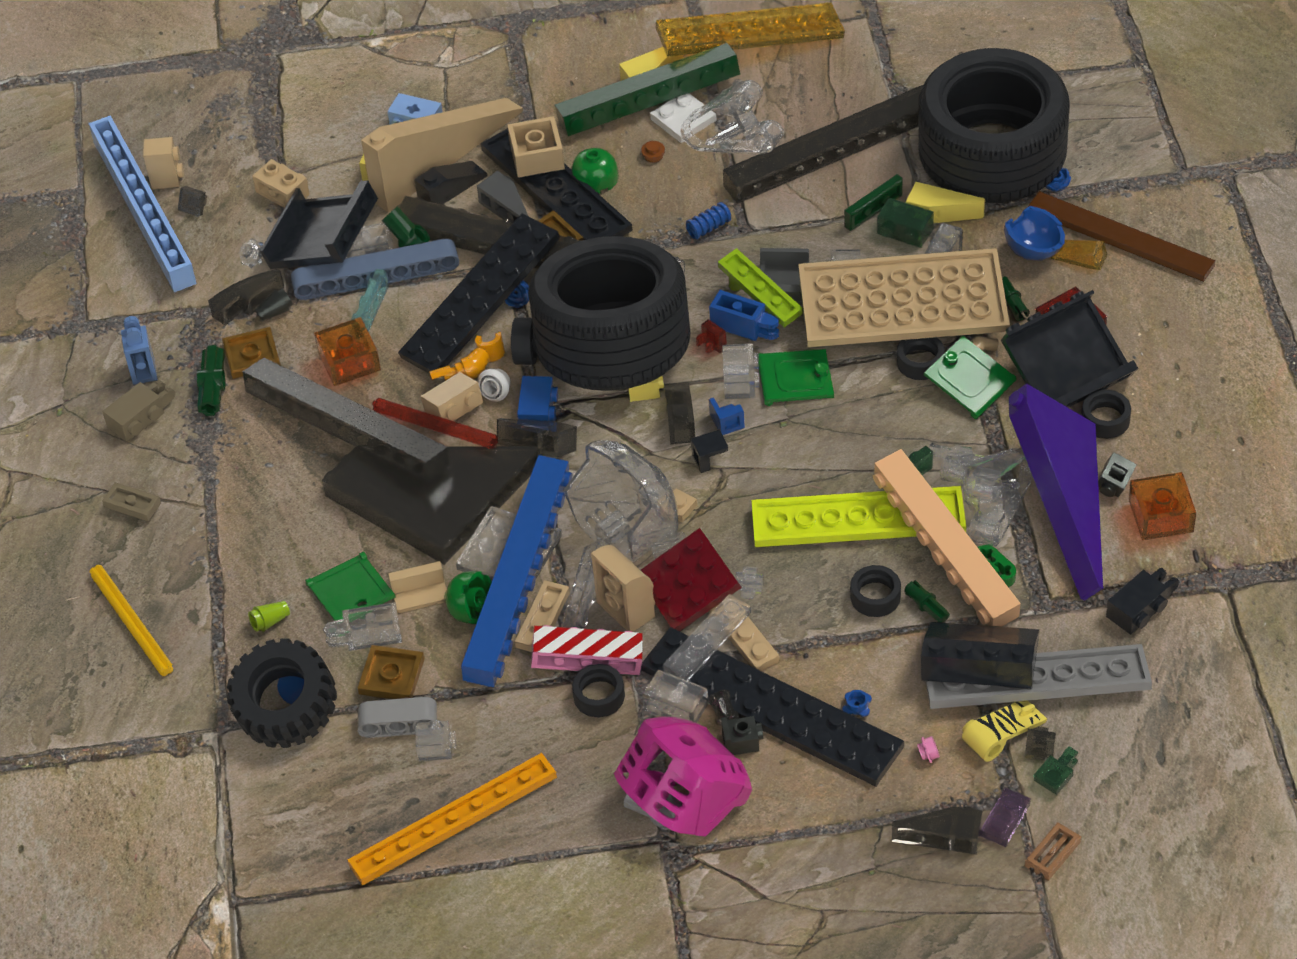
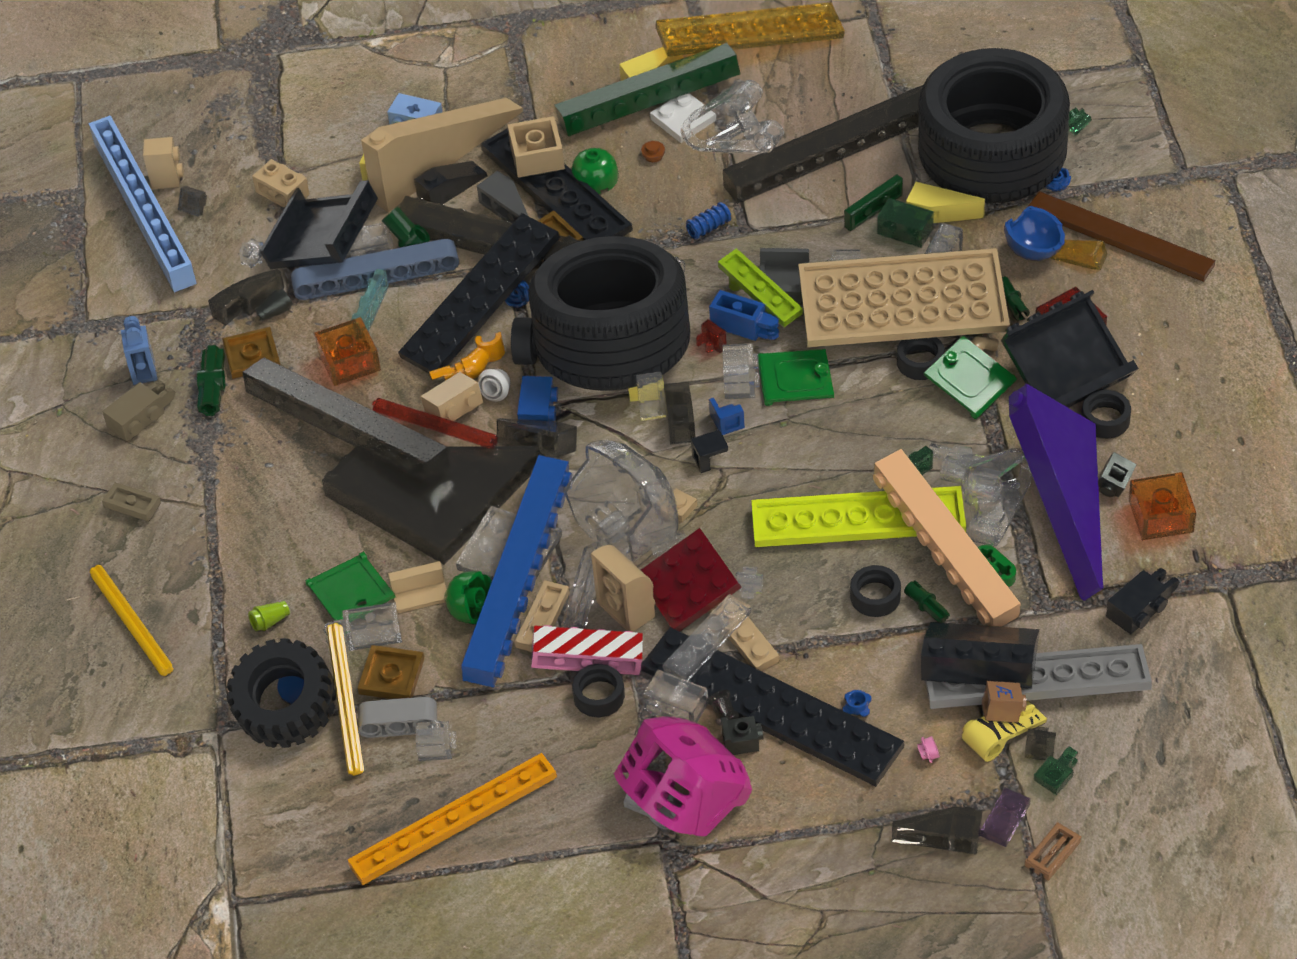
none -> yellow axle [326,623,364,776]
none -> clear tile [636,372,666,421]
none -> medium nougat brick [982,681,1027,723]
none -> clear green plate [1069,107,1092,135]

